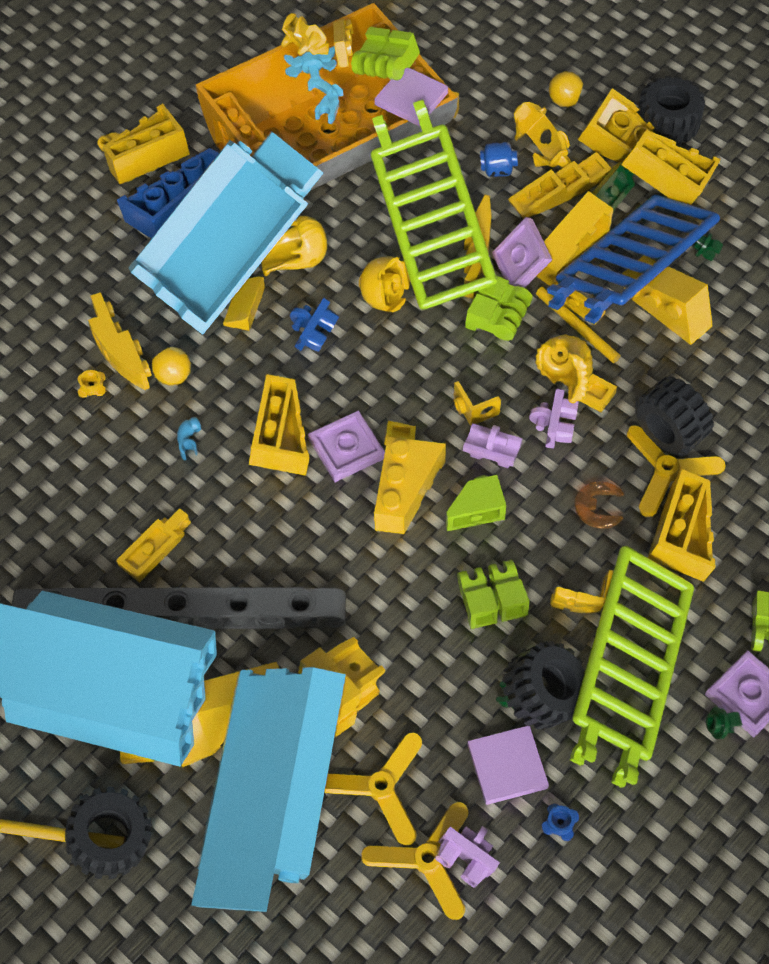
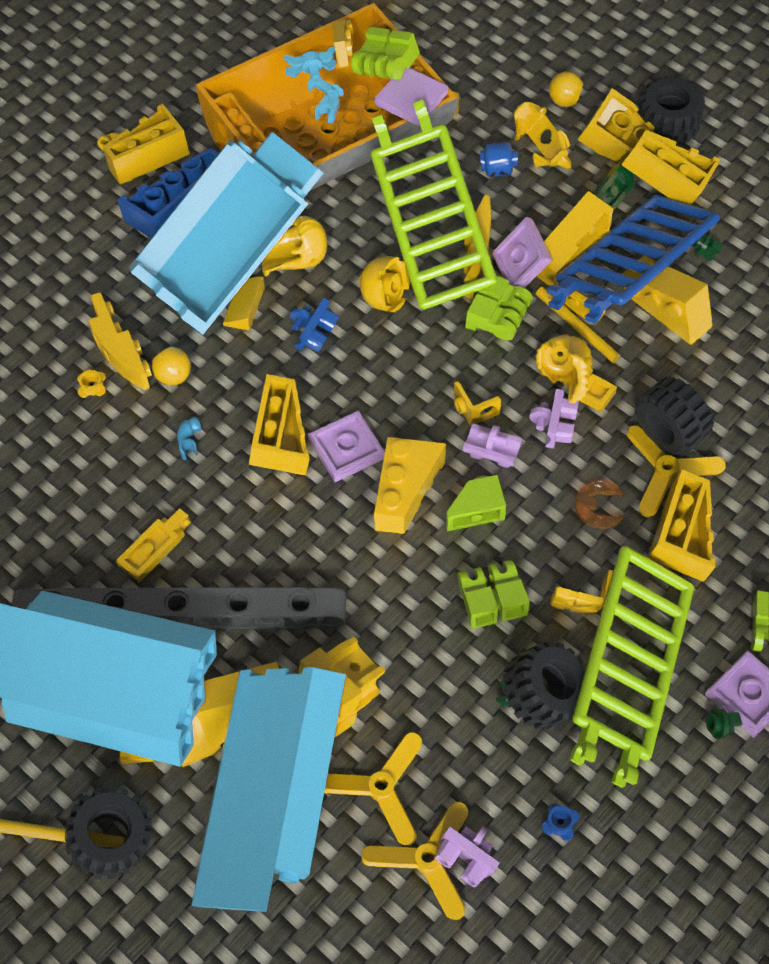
yellow piece [281,13,329,55] -> none
yellow plate [384,421,416,445] -> none
lavender tile [468,726,549,805] -> none
yellow slope [508,152,612,219] -> none

